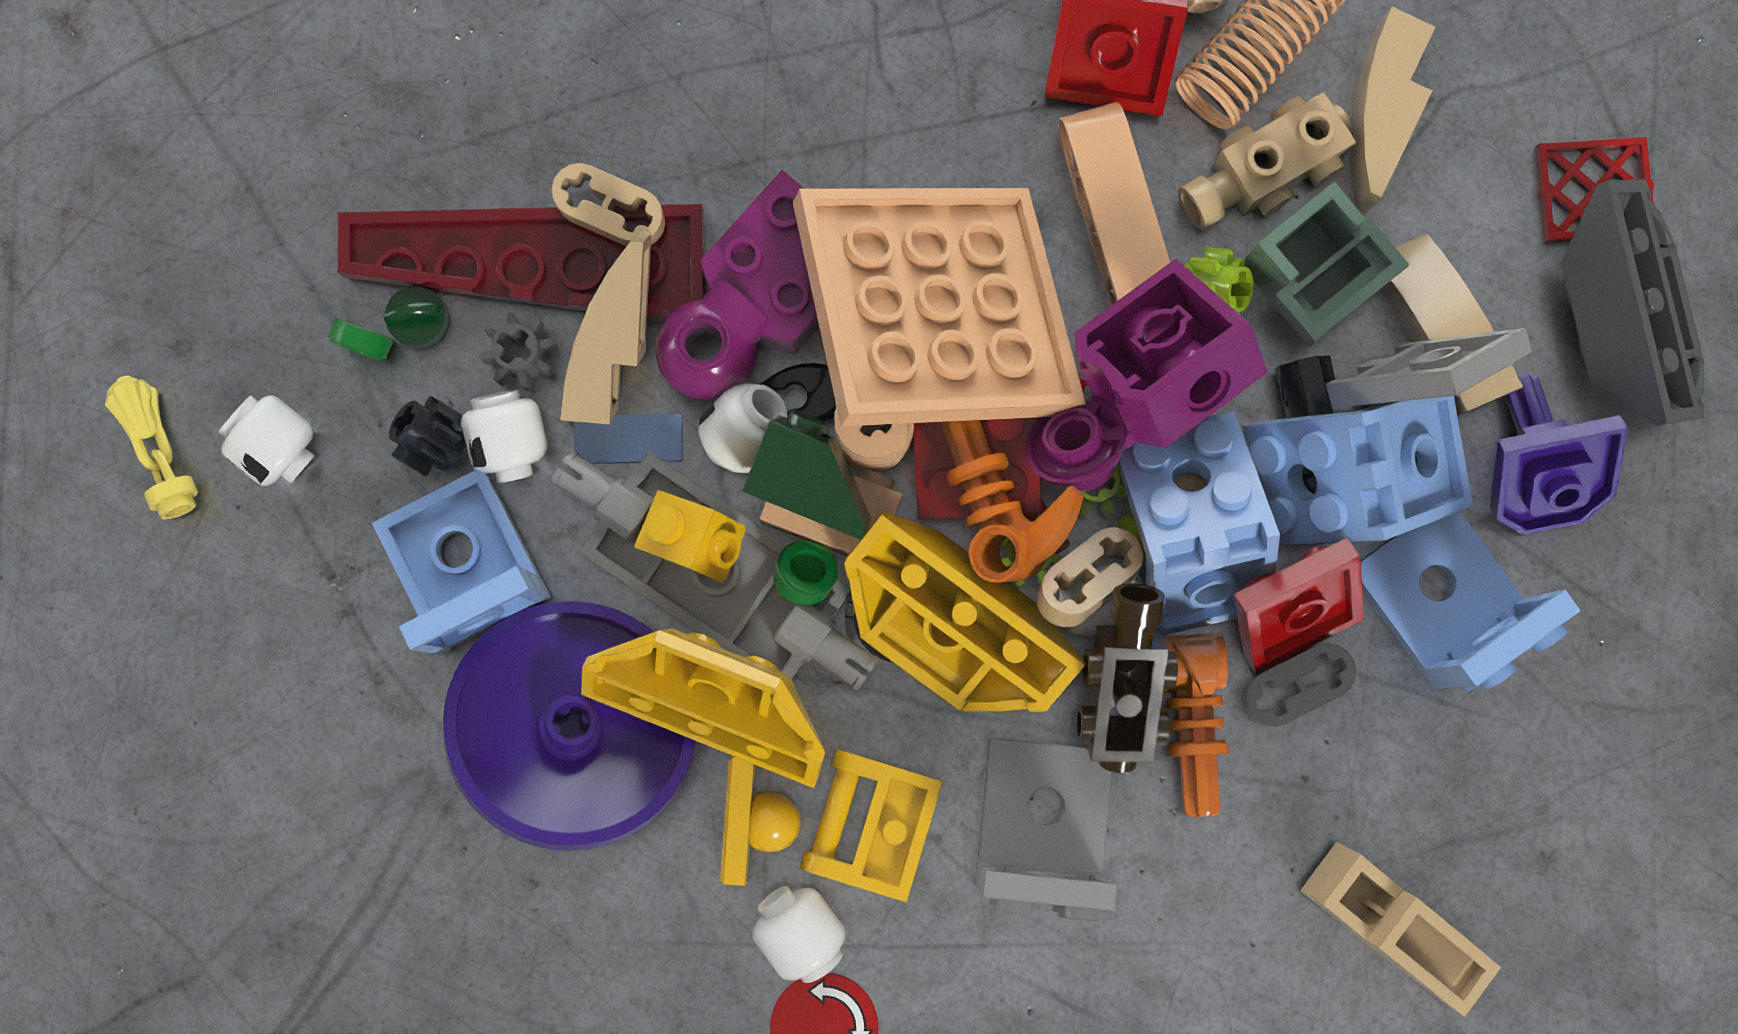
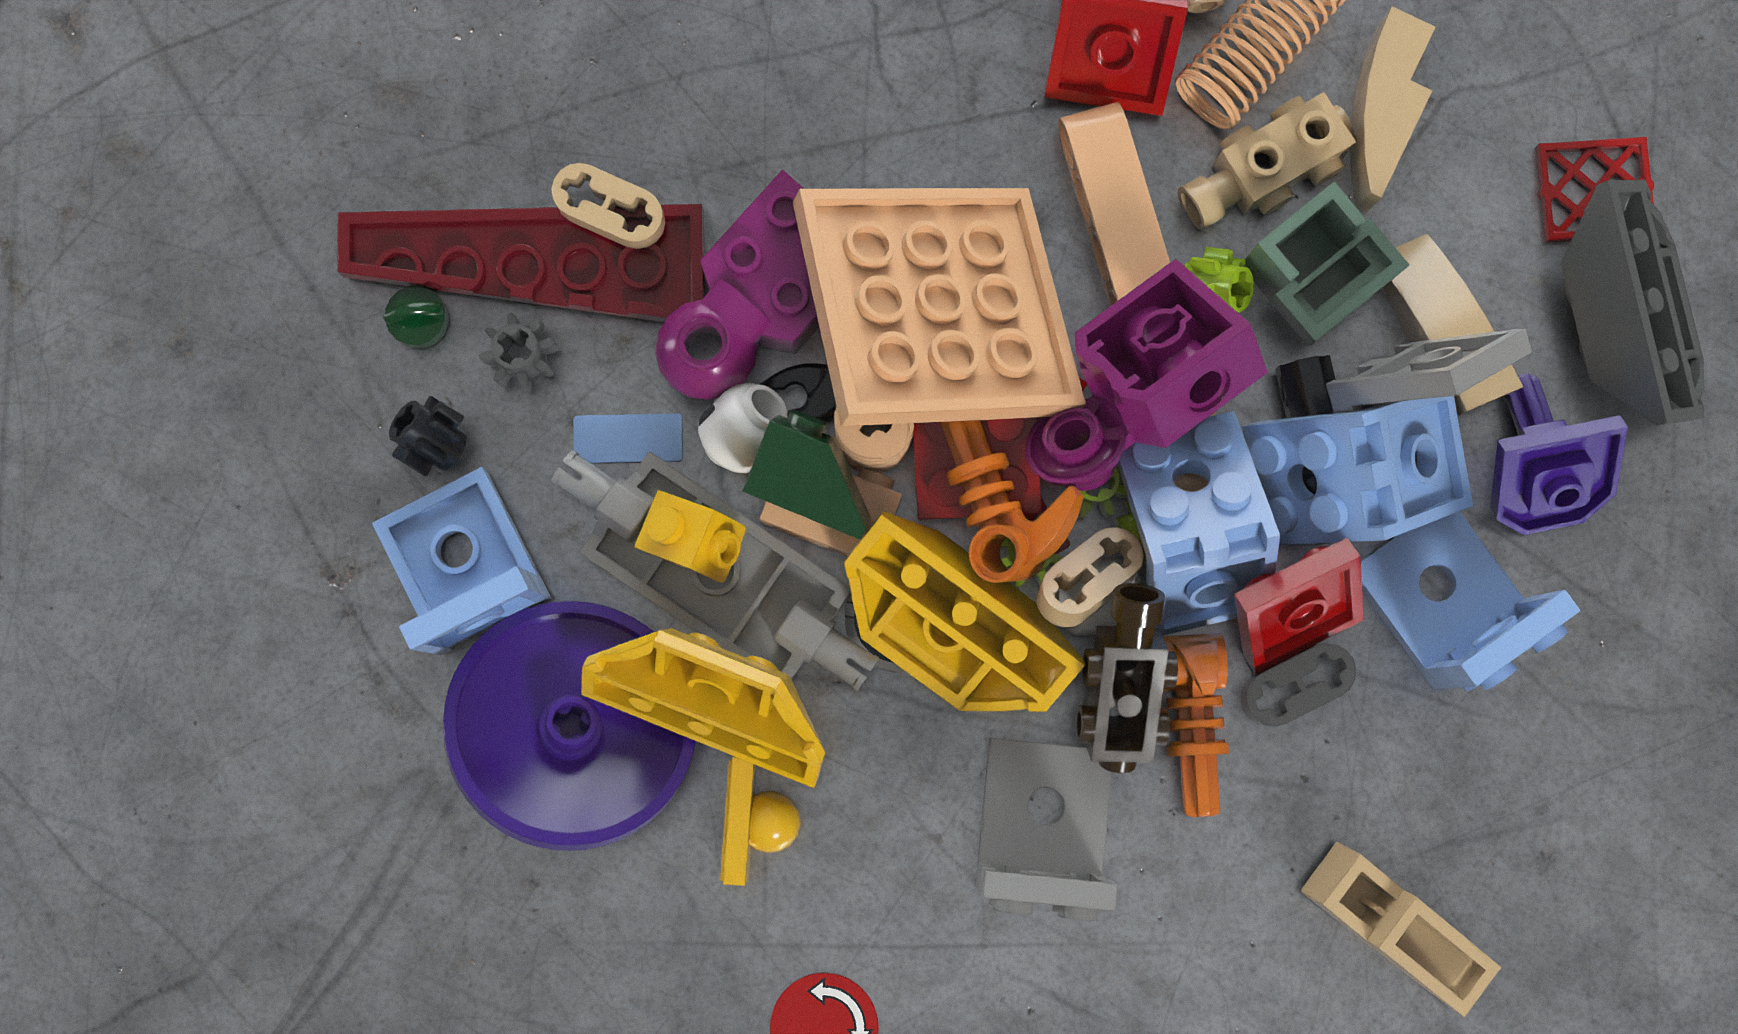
light yellow piece [105,375,198,520] -> none
white head [218,395,315,486] -> none
green tile [328,317,394,361] -> none
white head [461,389,548,483] -> none
tan slope [560,231,651,425] -> none
white head [752,886,846,983] -> none
green tile [773,540,838,605] -> none
yellow plate [799,749,943,903] -> none

